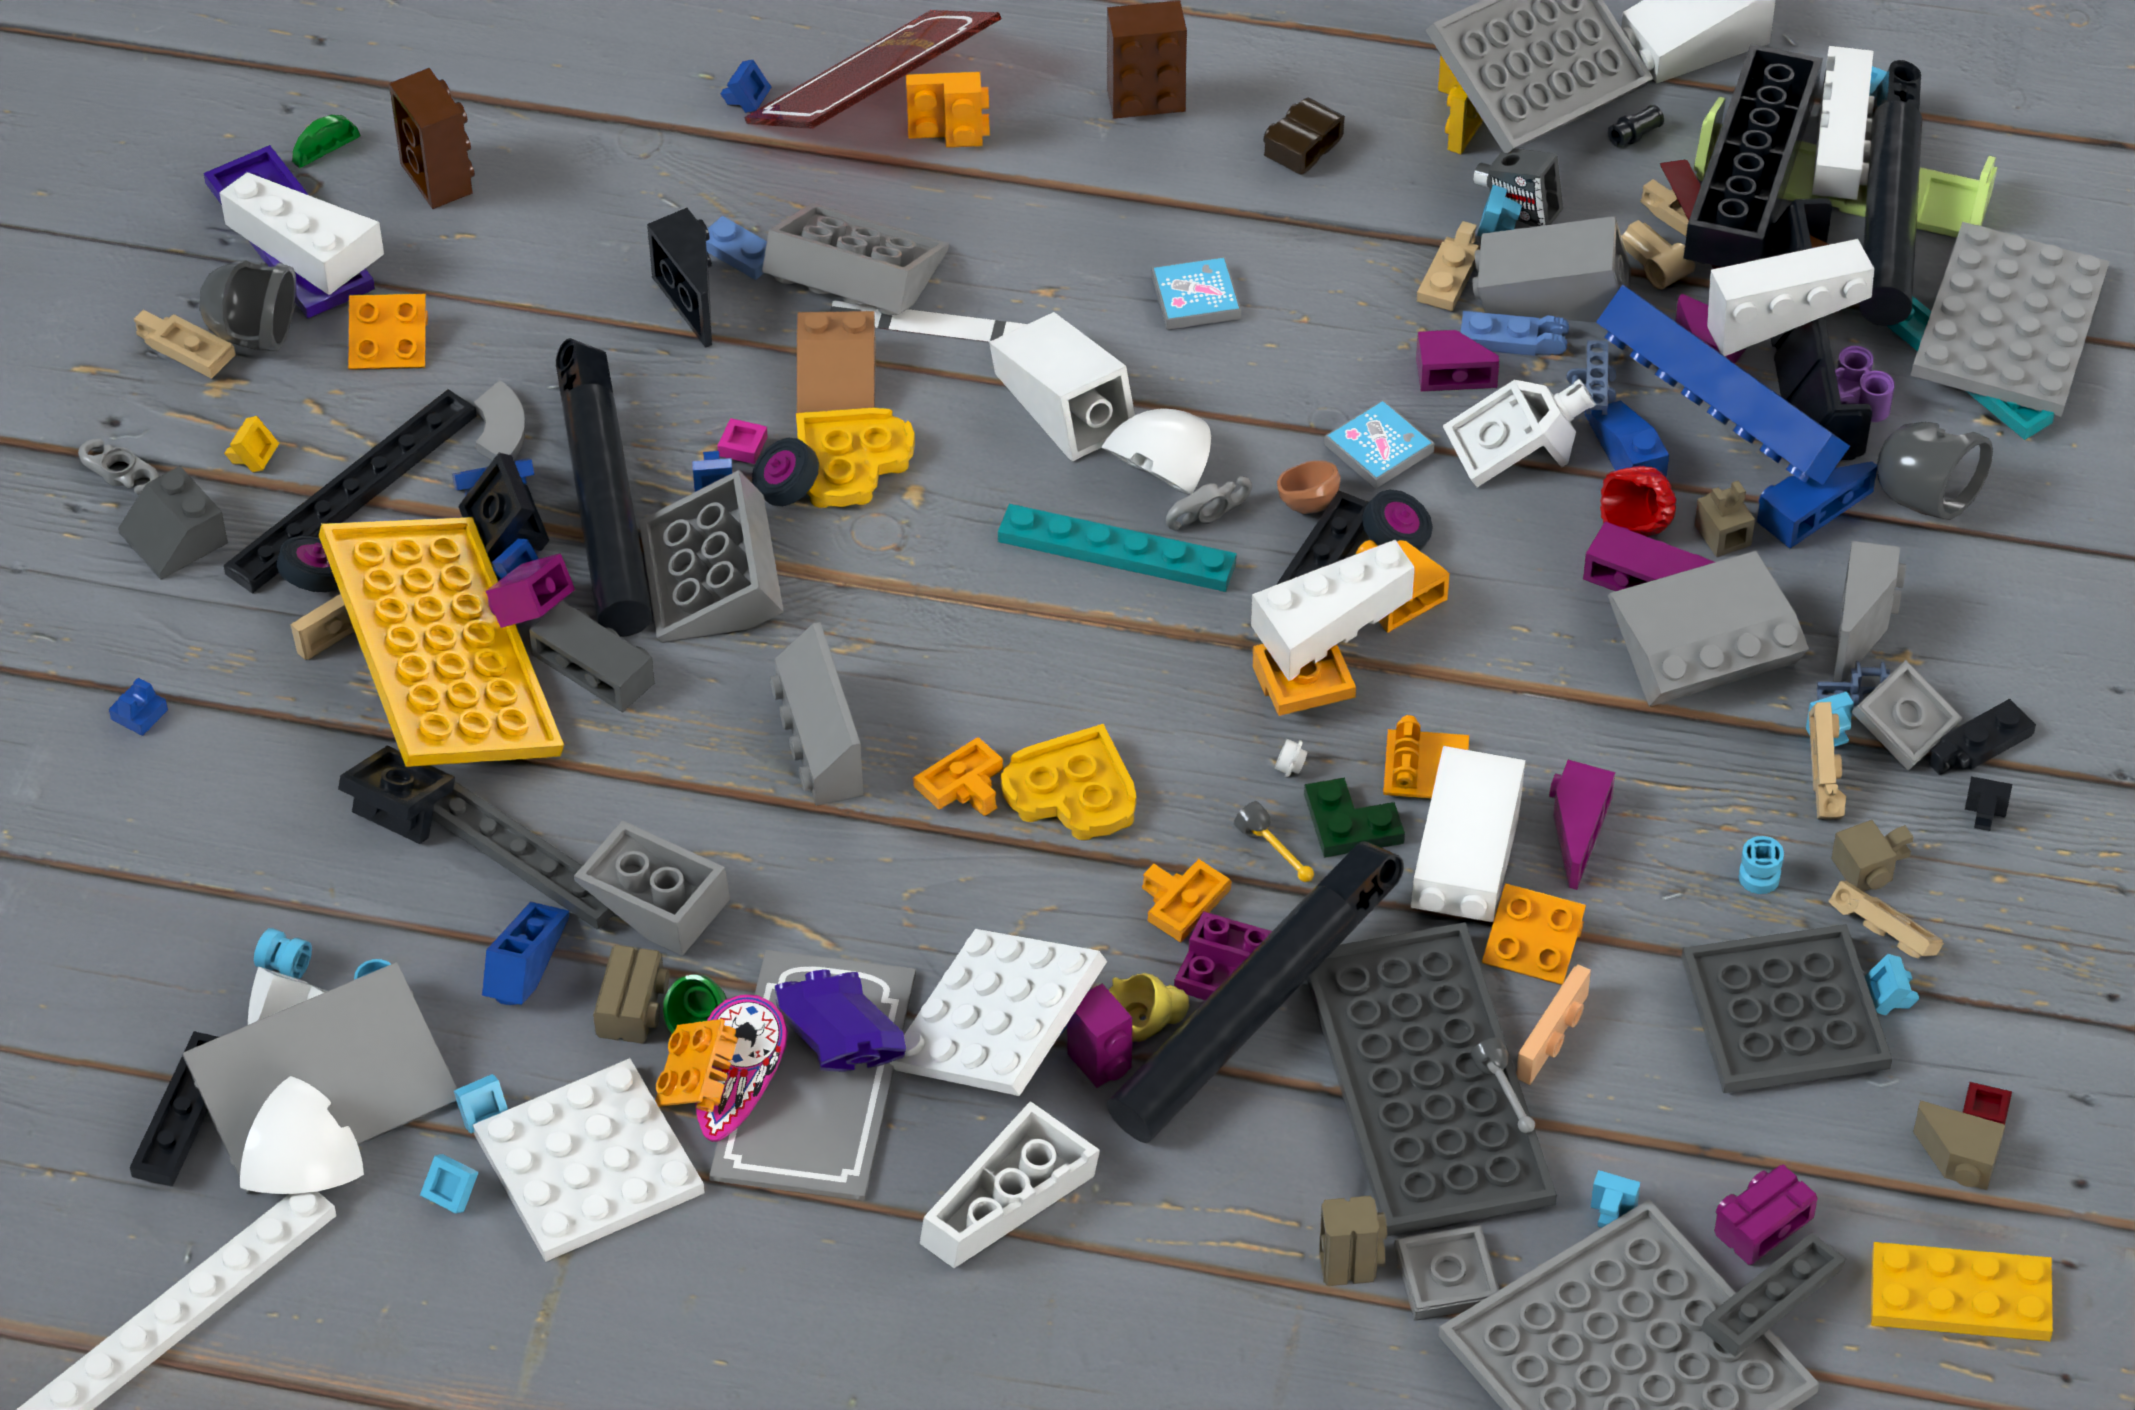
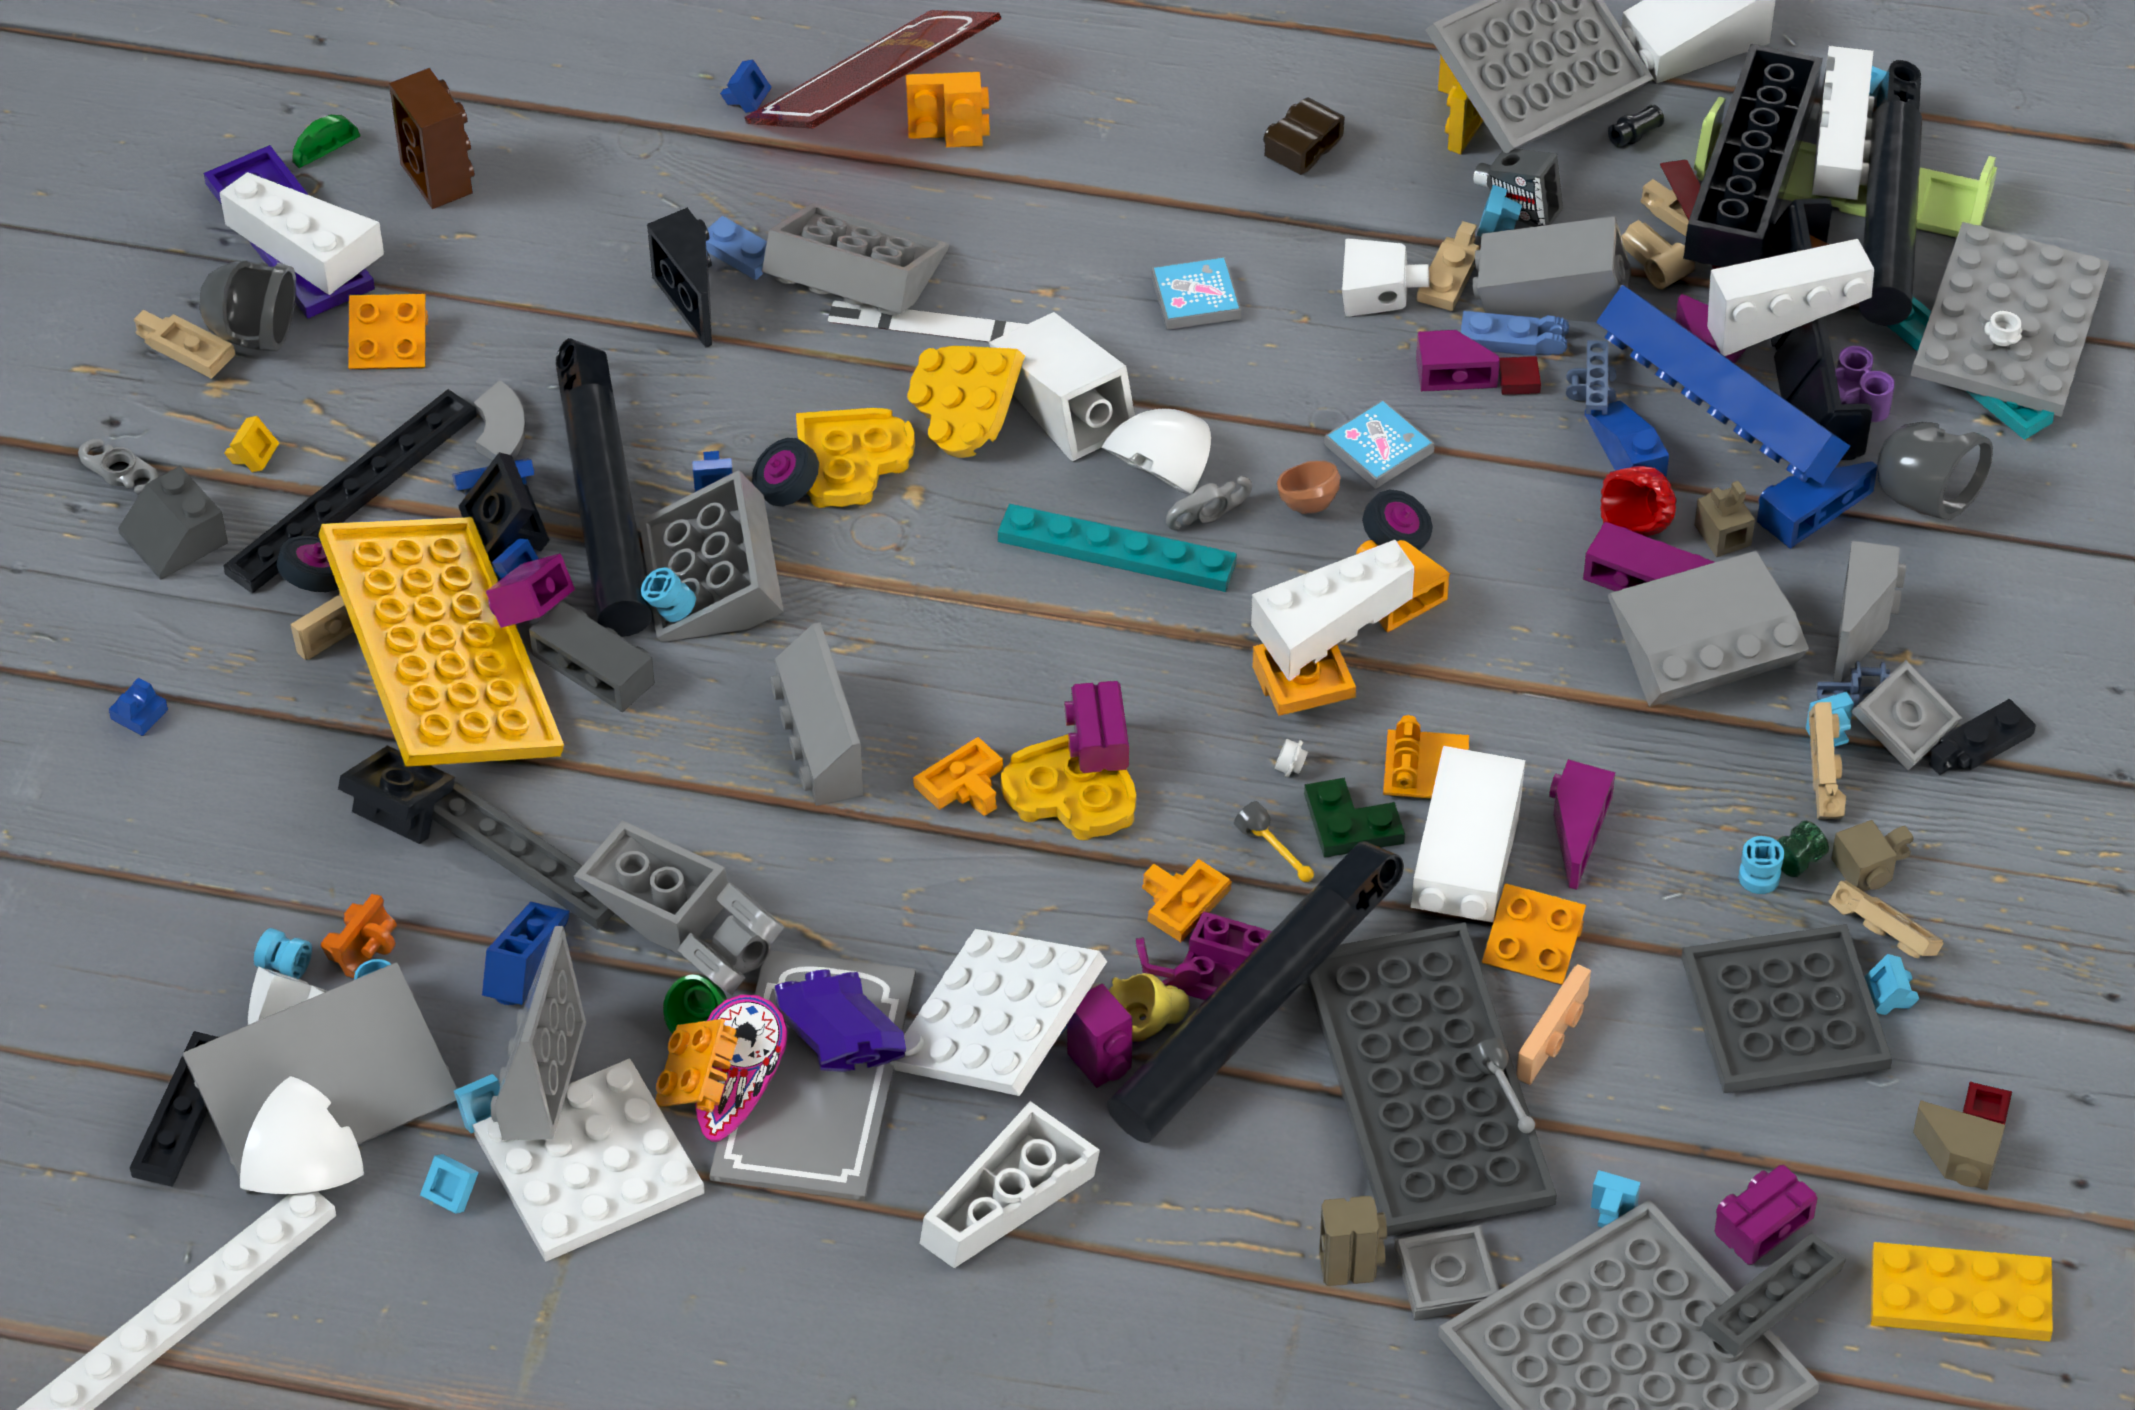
dark tan brick [593,945,670,1044] -> none
dark pink plate [717,418,768,464] -> none
medium nougat slope [797,311,876,413] -> none
reddish brown brick [1107,0,1187,119] -> none
black plate [1276,491,1369,585] -> none
white plate [1443,379,1596,487] -> none
black tile [1965,776,2013,831] -> none
none -> orange hips [321,894,397,978]
none -> light grey slope [491,926,586,1140]
none -> medium azure wheel [641,567,696,622]
none -> light grey piece [677,882,785,995]
none -> yellow plate [907,345,1025,458]
none -> magenta brick [1064,681,1129,773]
none -> magenta piece [1136,937,1201,988]
none -> white torso [1342,239,1429,317]
none -> dark red tile [1499,356,1541,395]
none -> clear green wheel [1777,820,1829,877]
none -> white plate [1984,311,2022,346]

